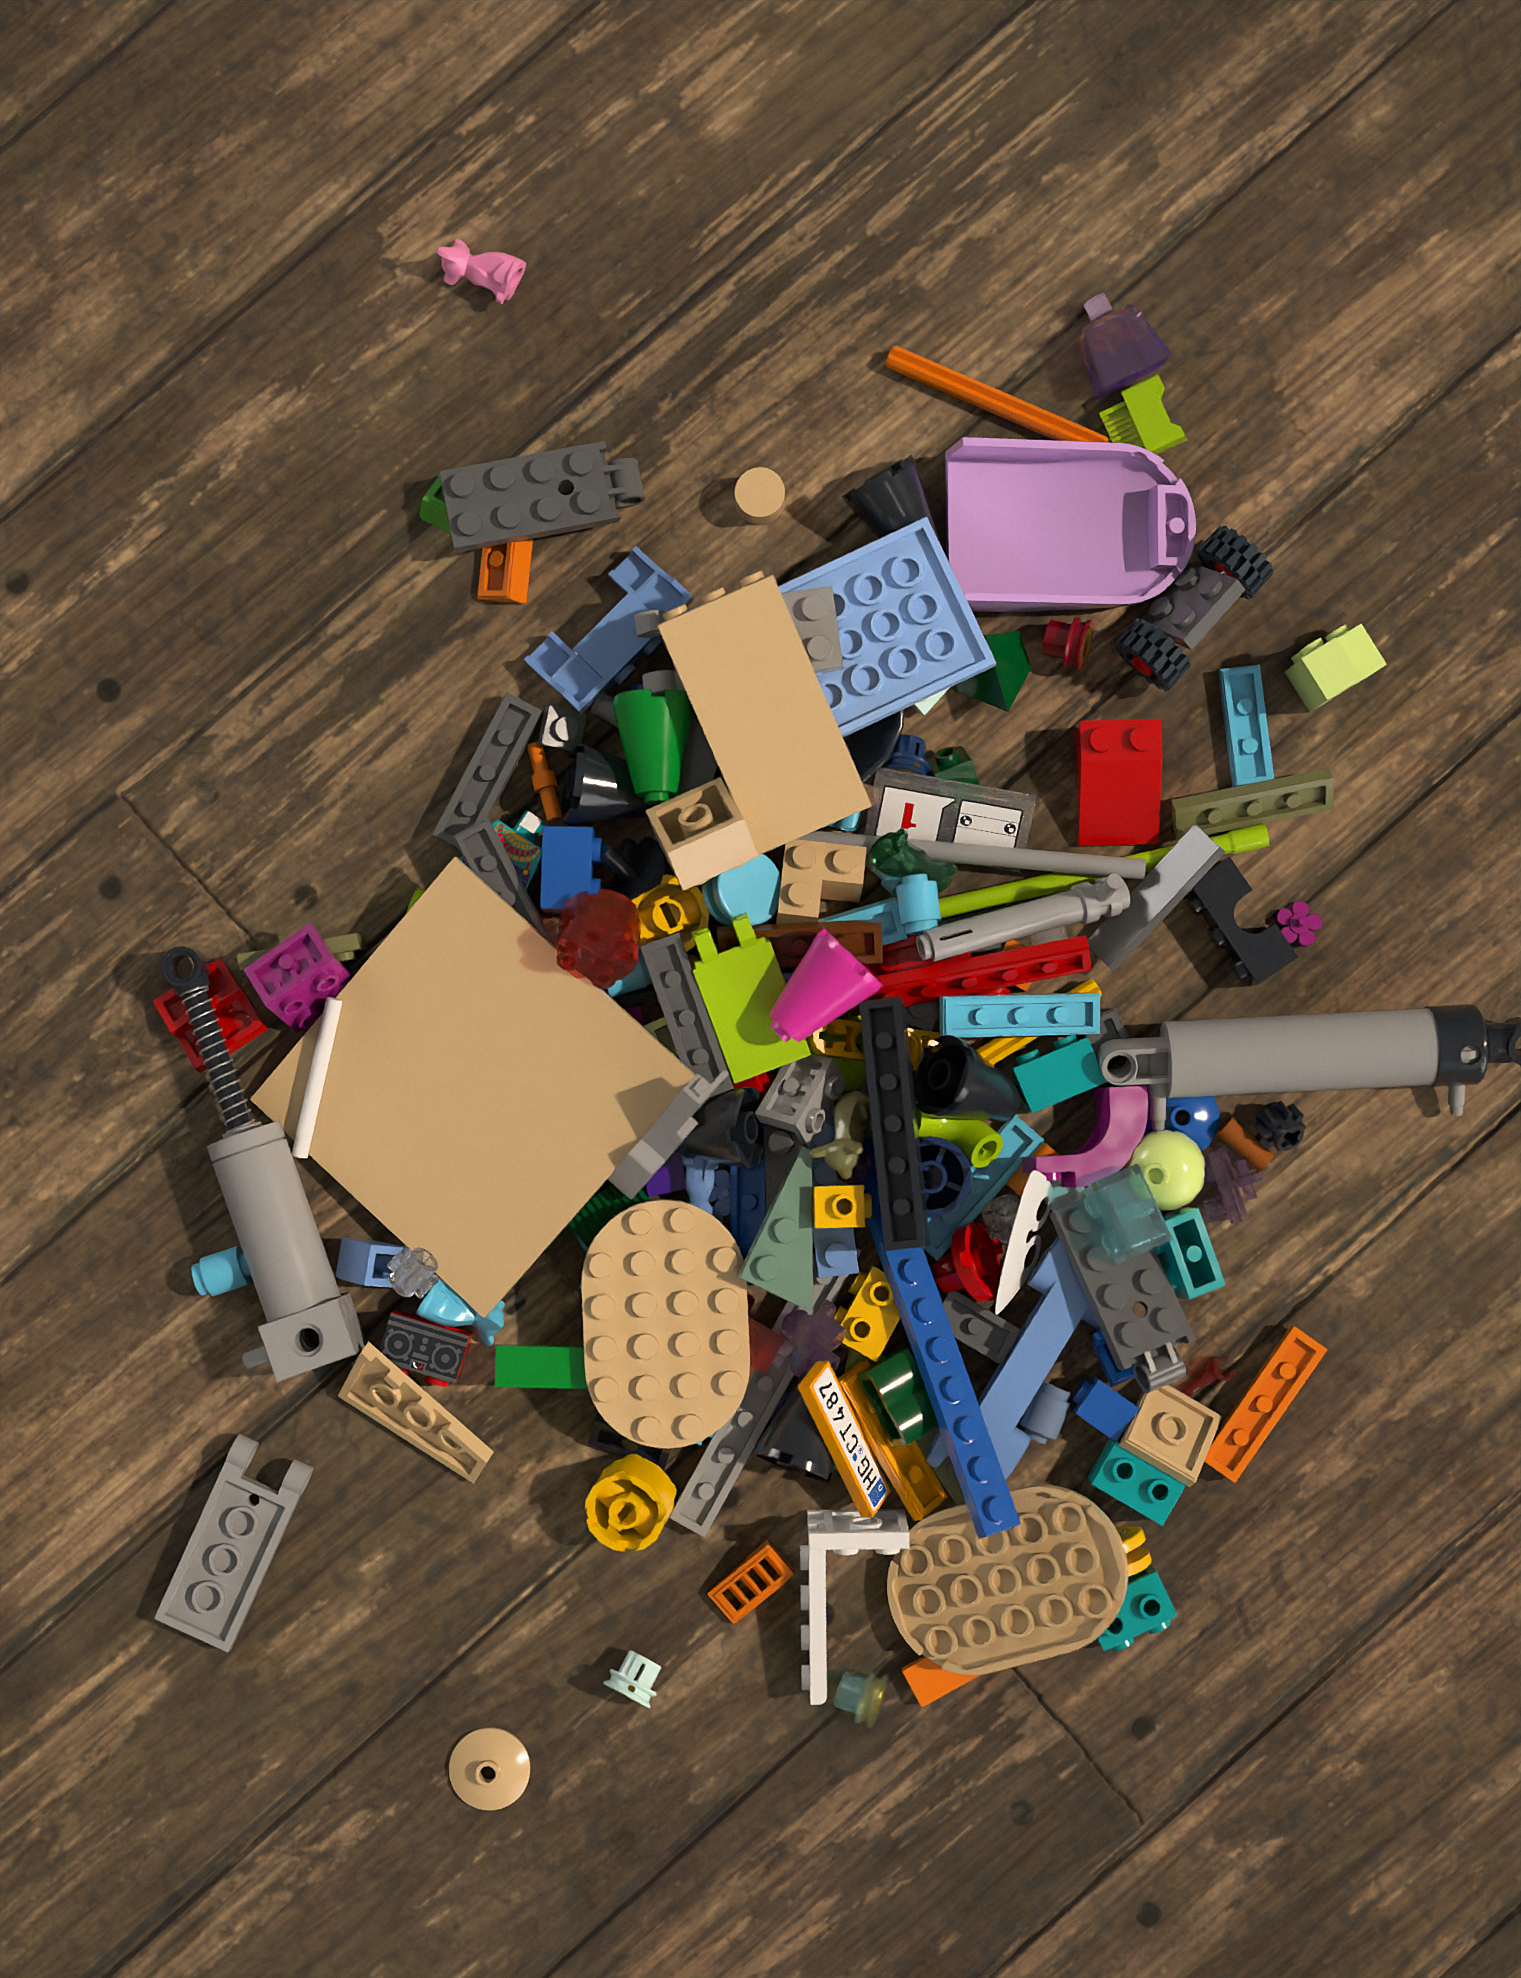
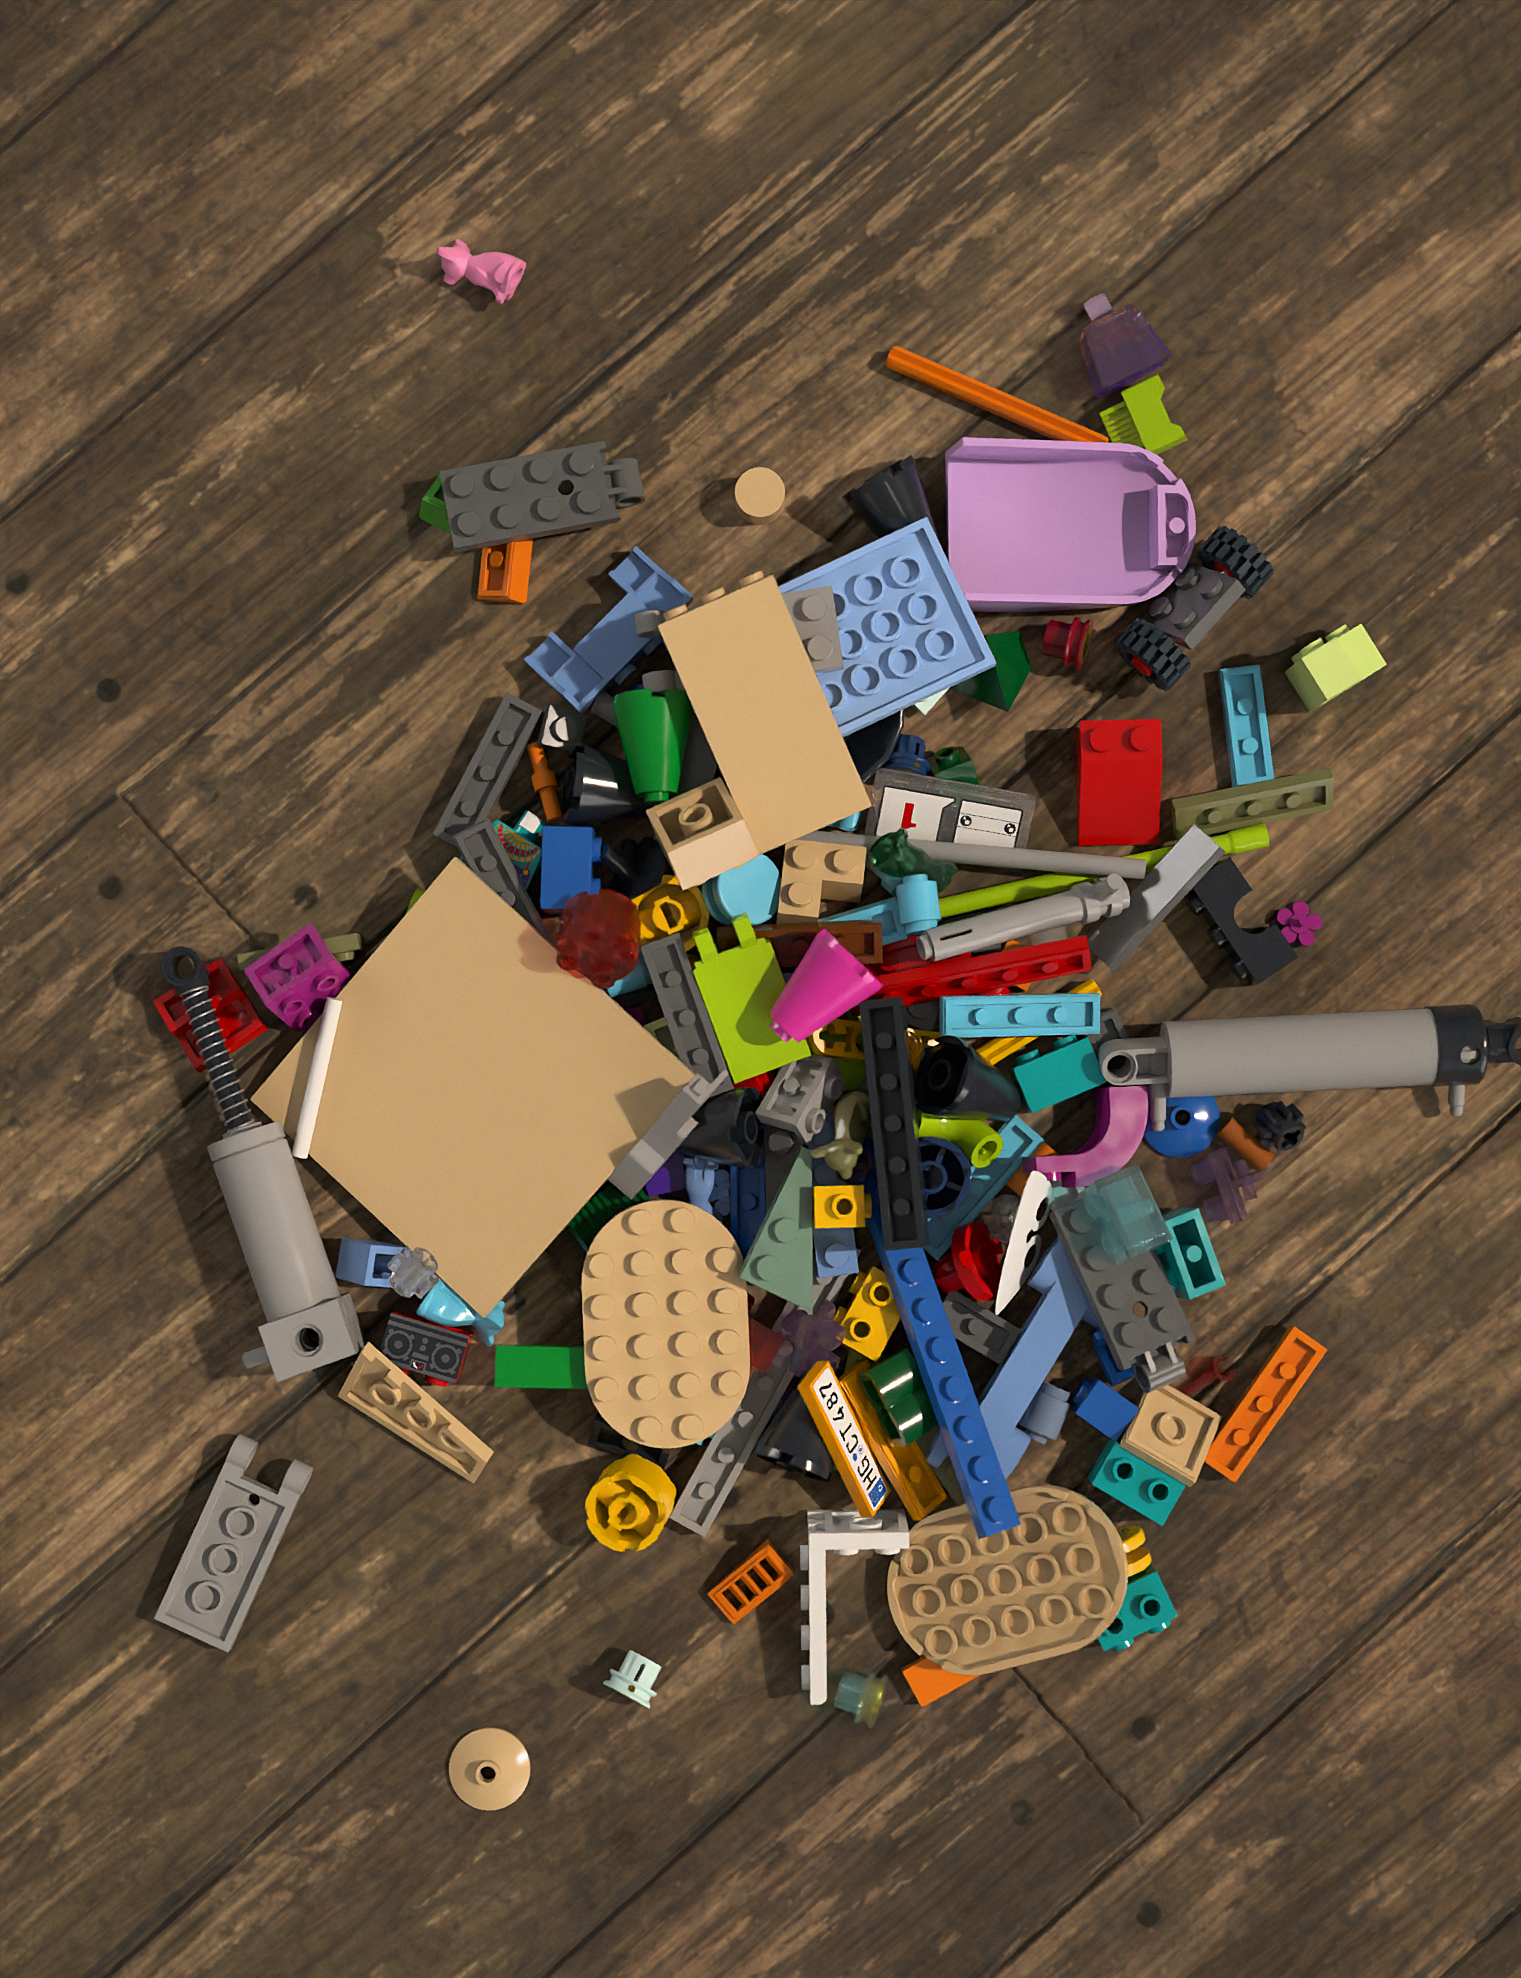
medium azure brick [191,1246,252,1296] -> none
yellowish green cylinder [1123,1130,1205,1211] -> none

